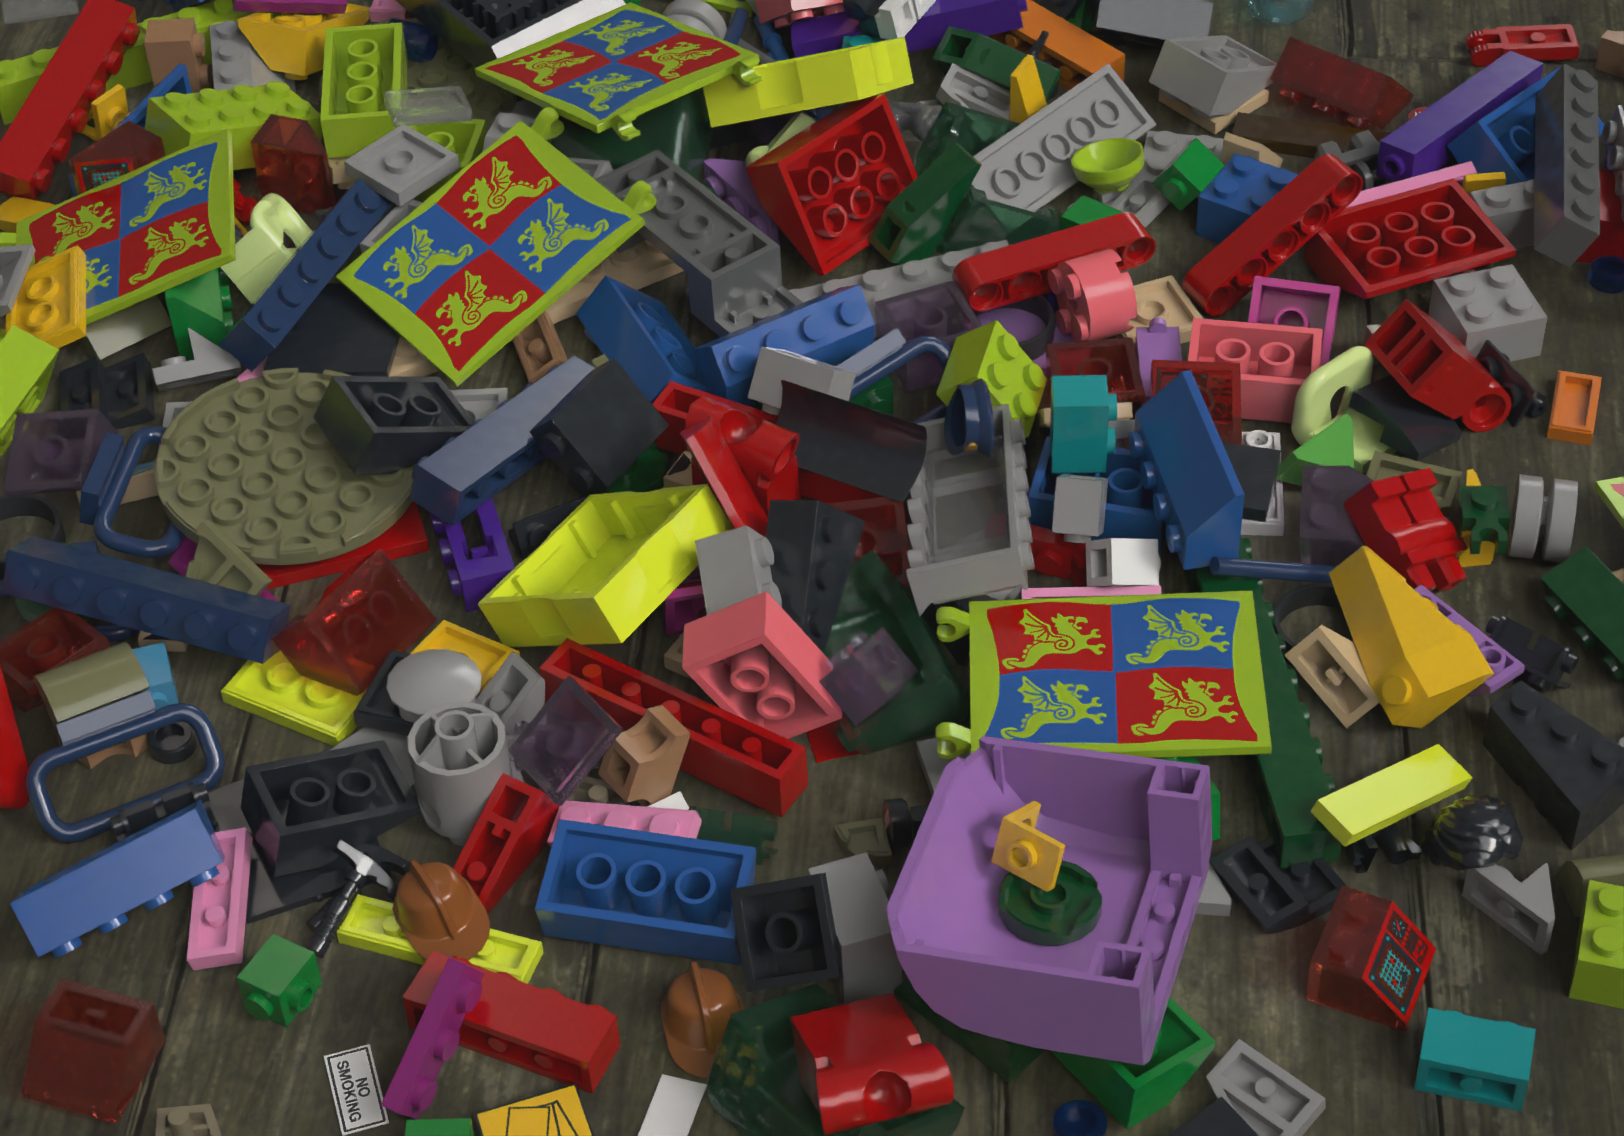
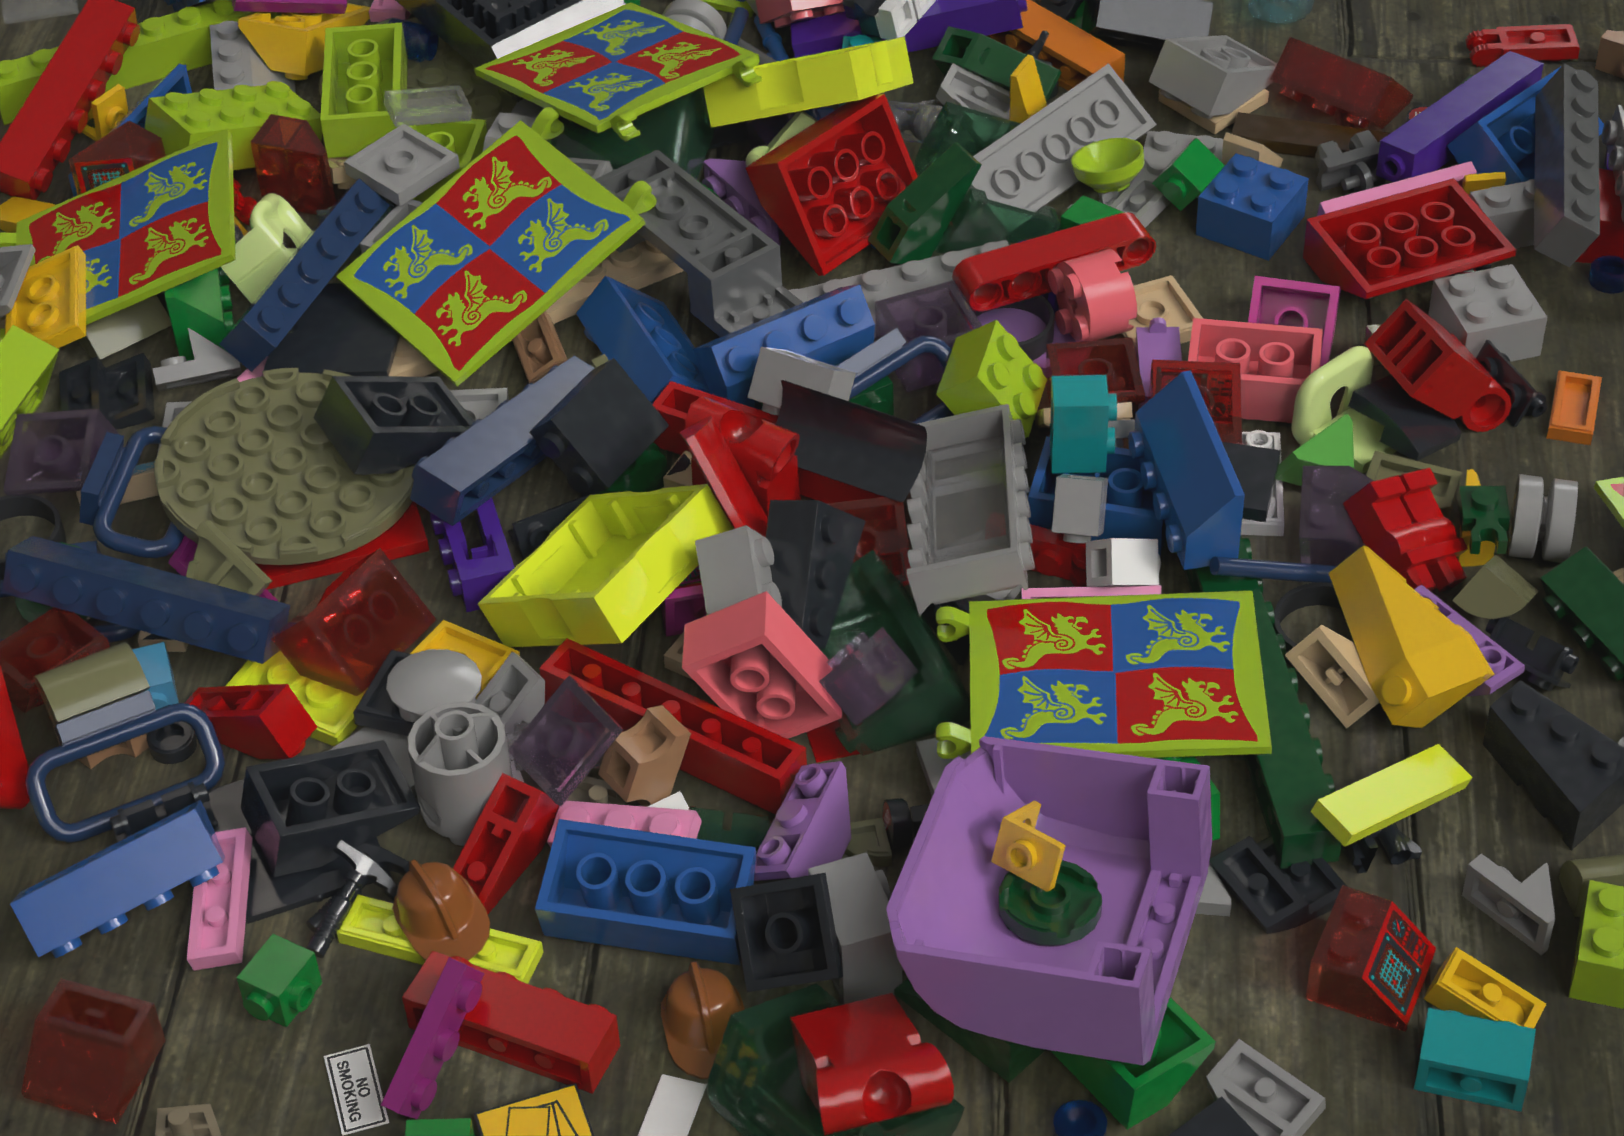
medium nougat brick [144,18,212,93] -> none
dark blue piece [944,378,994,457] -> none
red beam [1182,153,1363,317] -> none
black hair [1421,795,1523,871] -> none
none -> red slope [185,684,317,759]
none -> medium lavender slope [754,761,851,881]
none -> yellow slope [1423,947,1546,1029]
none -> olive brick [1452,555,1538,619]

